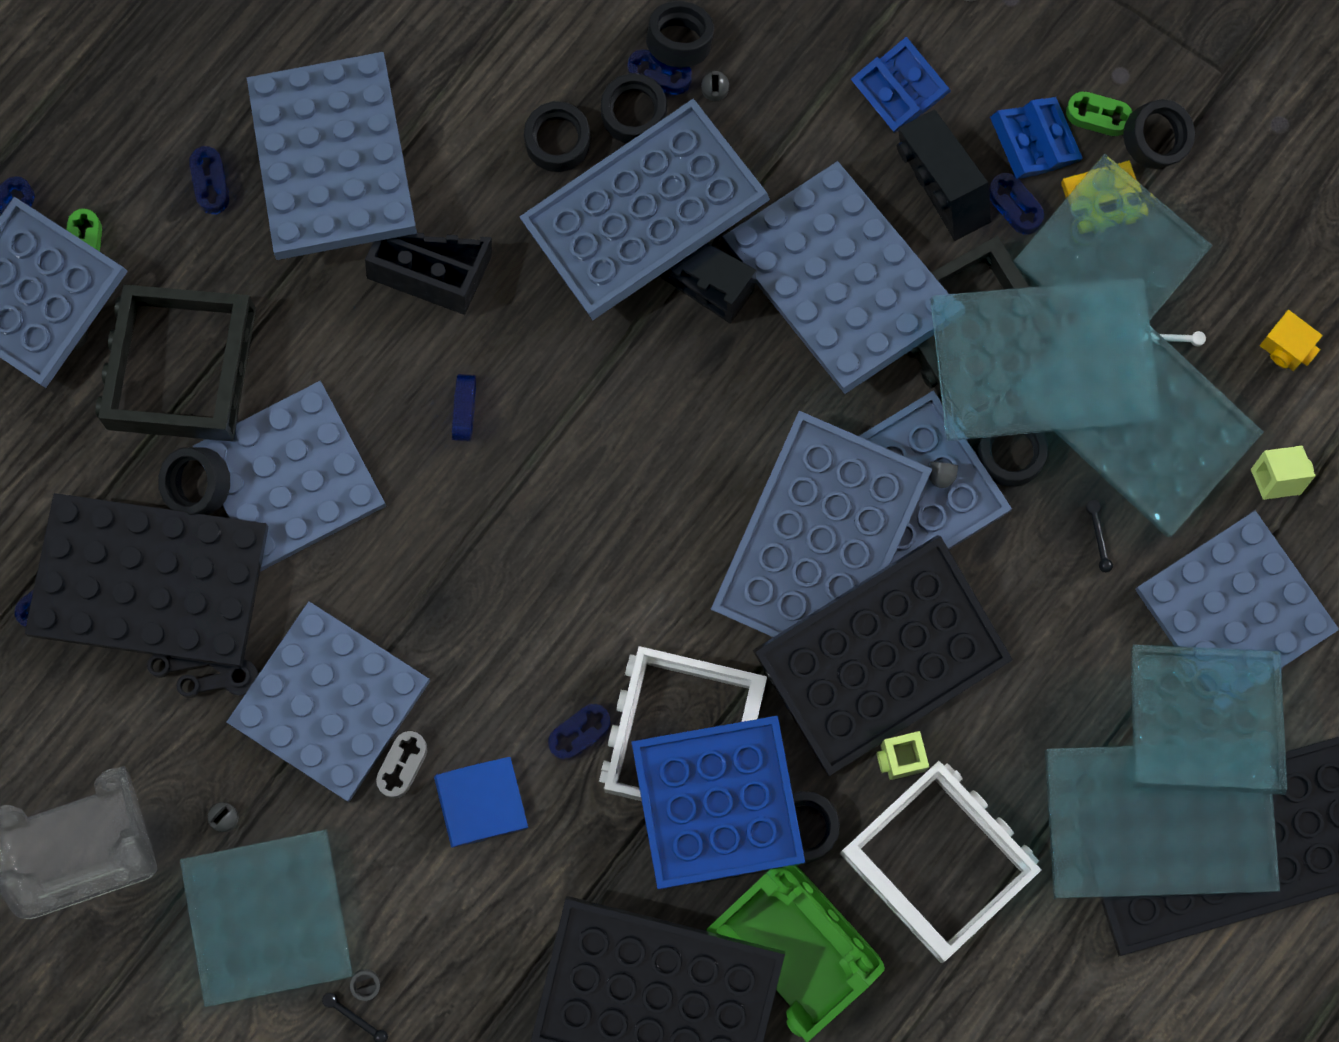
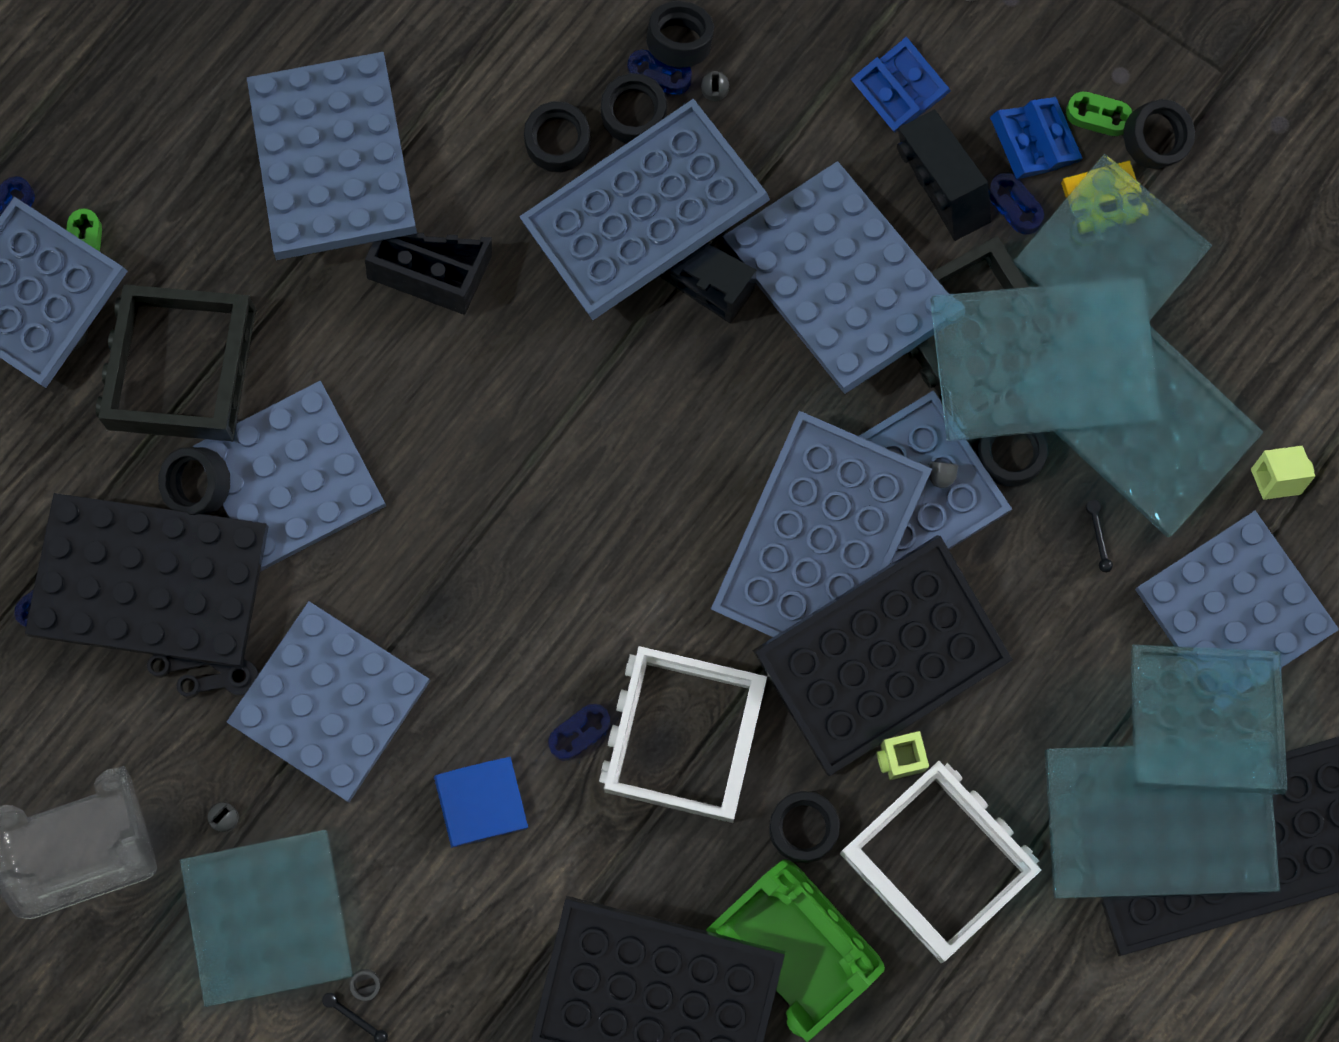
clear blue beam [189,146,229,214] -> none
light grey beam [376,731,428,799] -> none
clear blue beam [452,374,476,441] -> none
blue plate [631,716,805,890] -> none
white hinge [1132,330,1206,347] -> none
yellow brick [1259,310,1323,371] -> none

